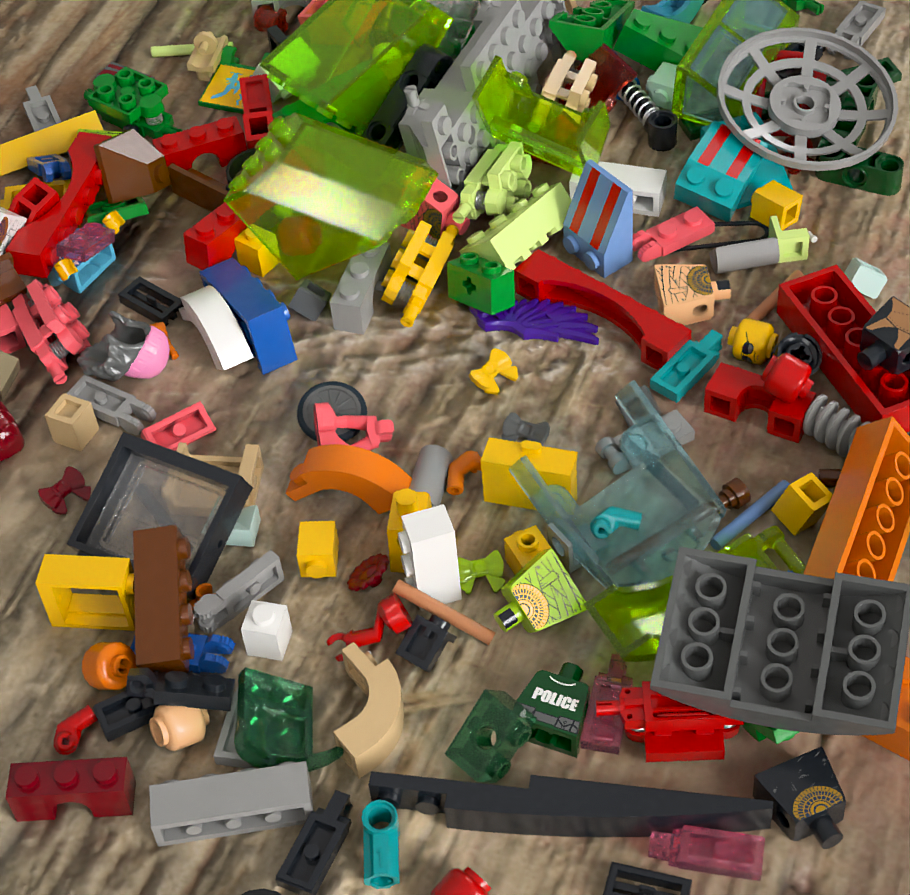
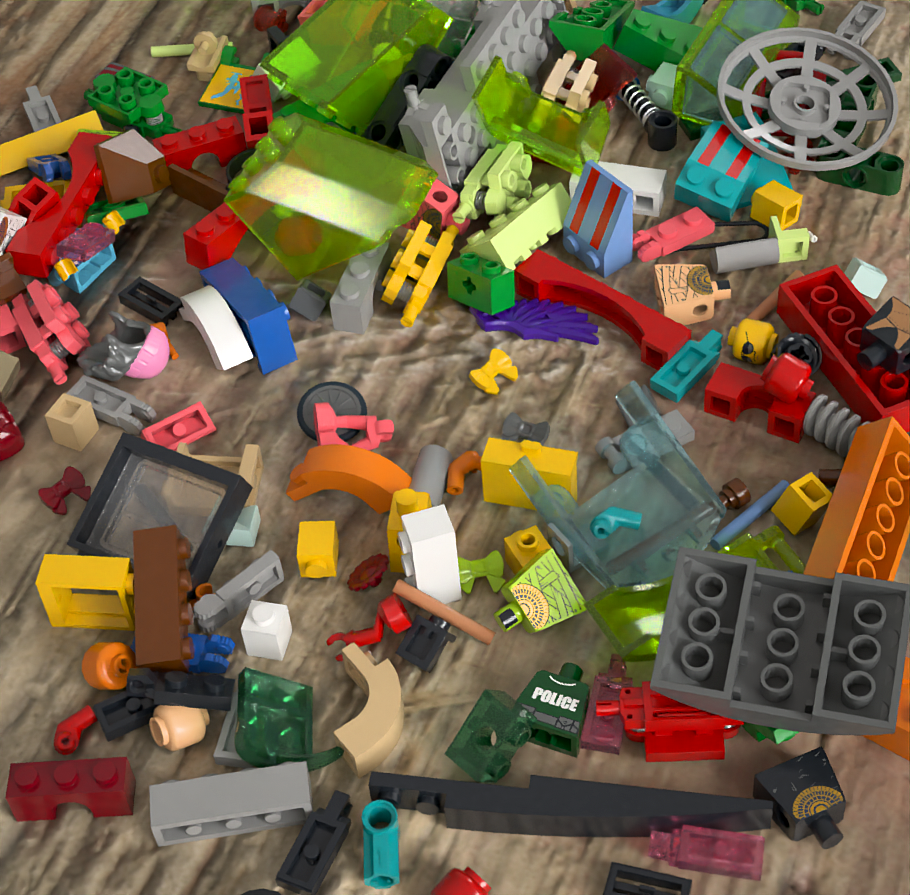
yellow brick [234,222,282,278] -> none

